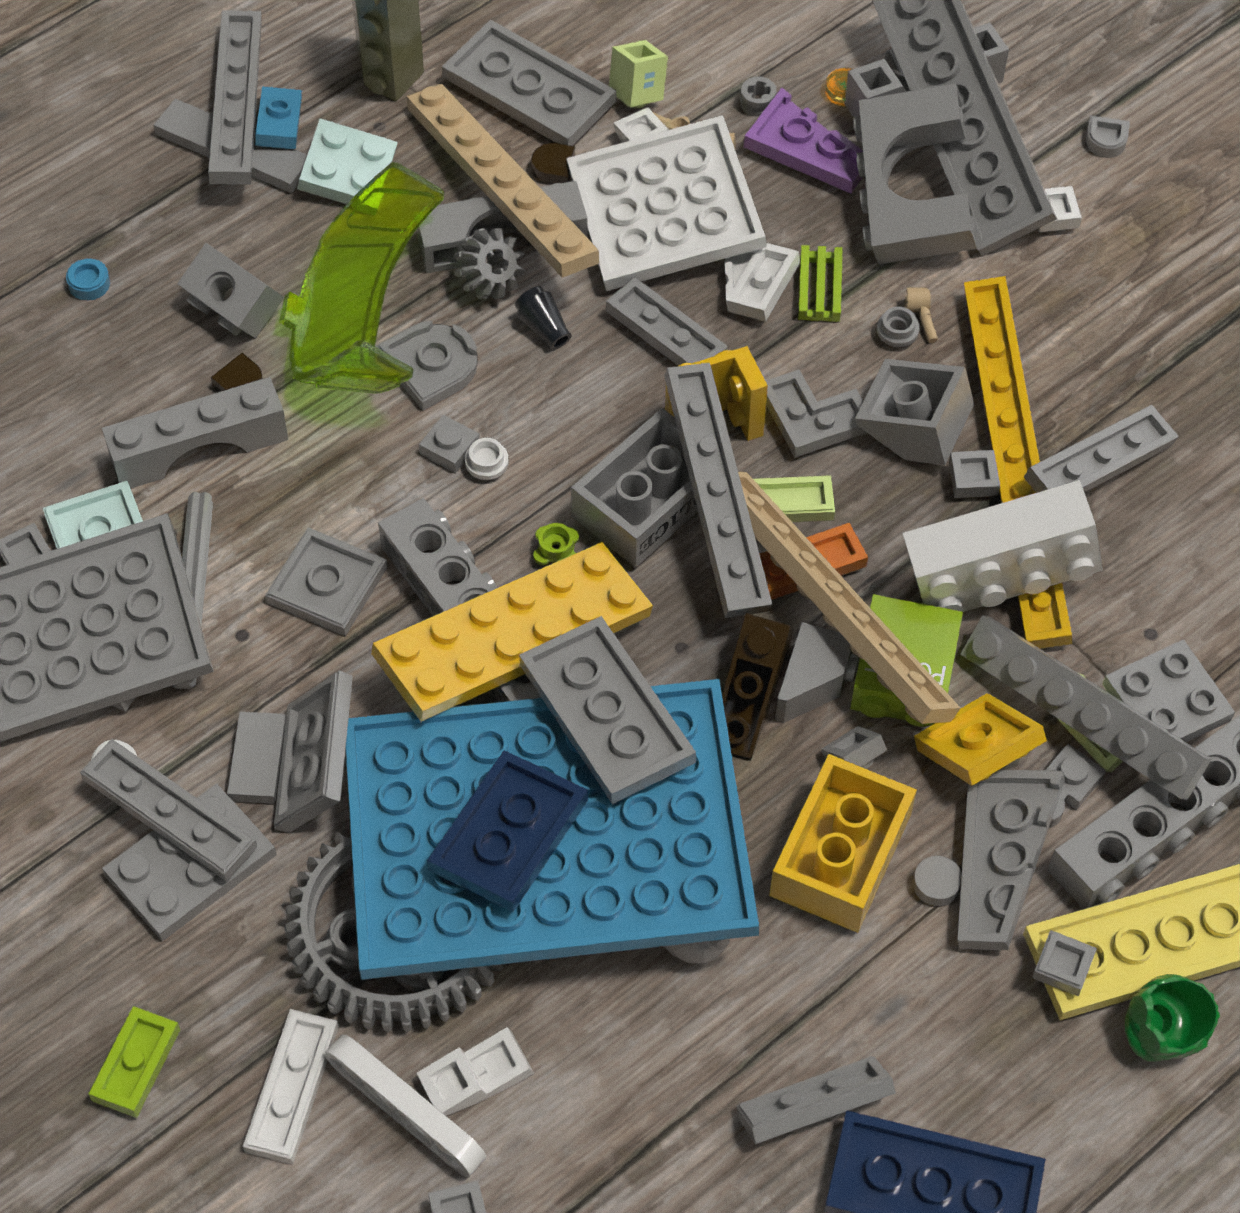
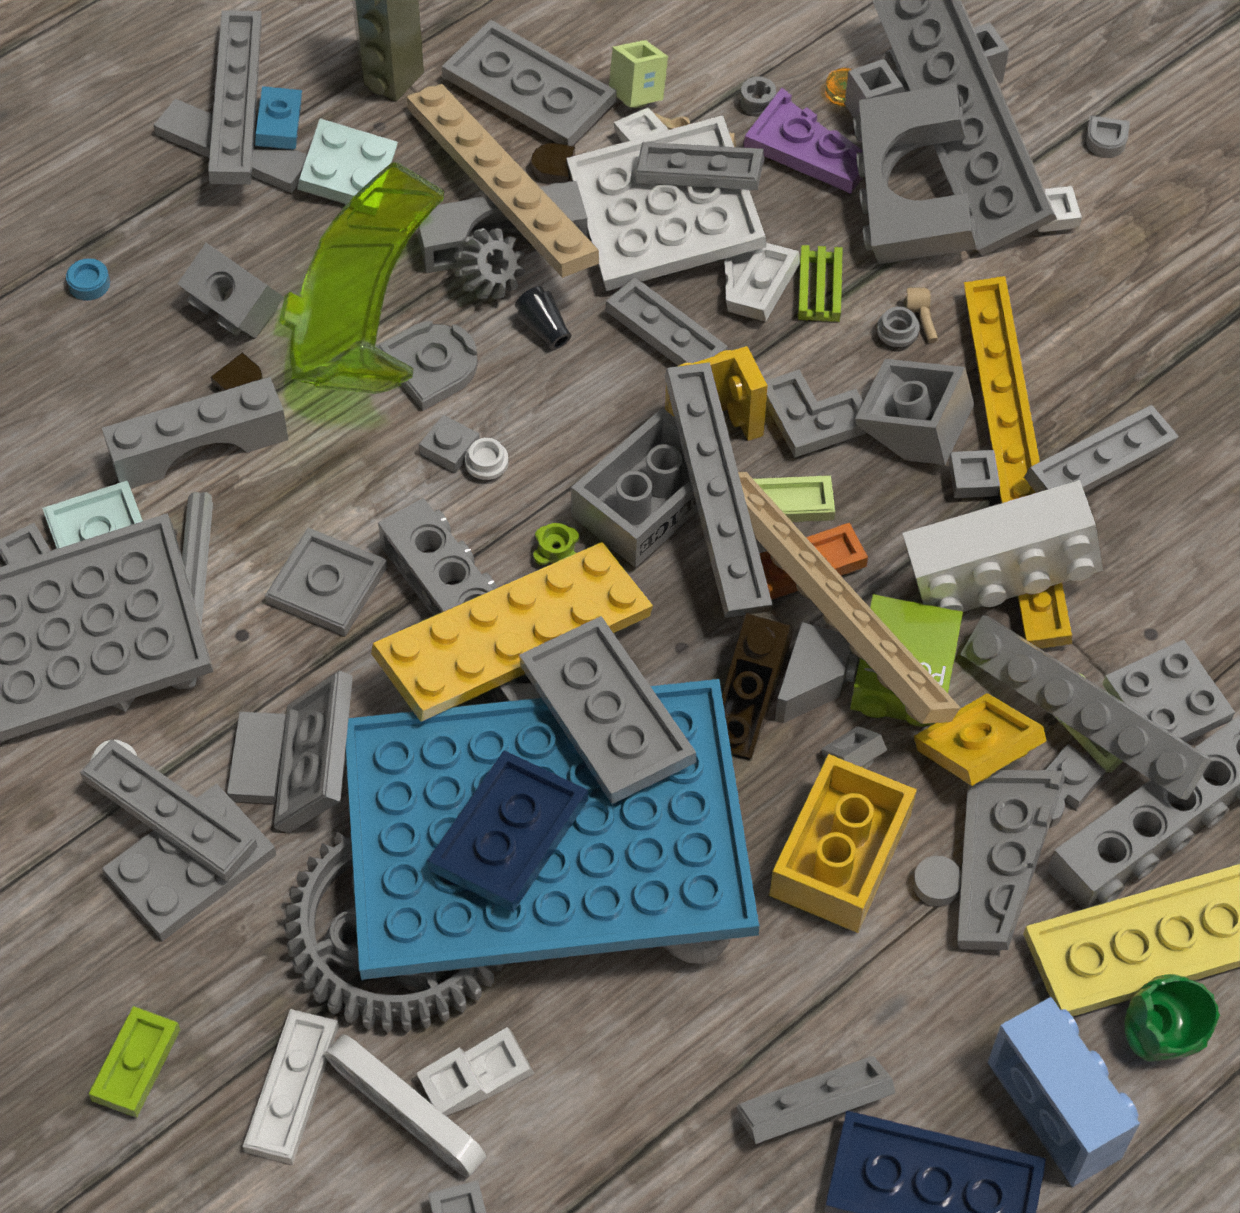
light grey tile [1032,930,1097,997] -> none
none -> light grey tile [635,142,764,190]
none -> light blue brick [988,997,1140,1187]

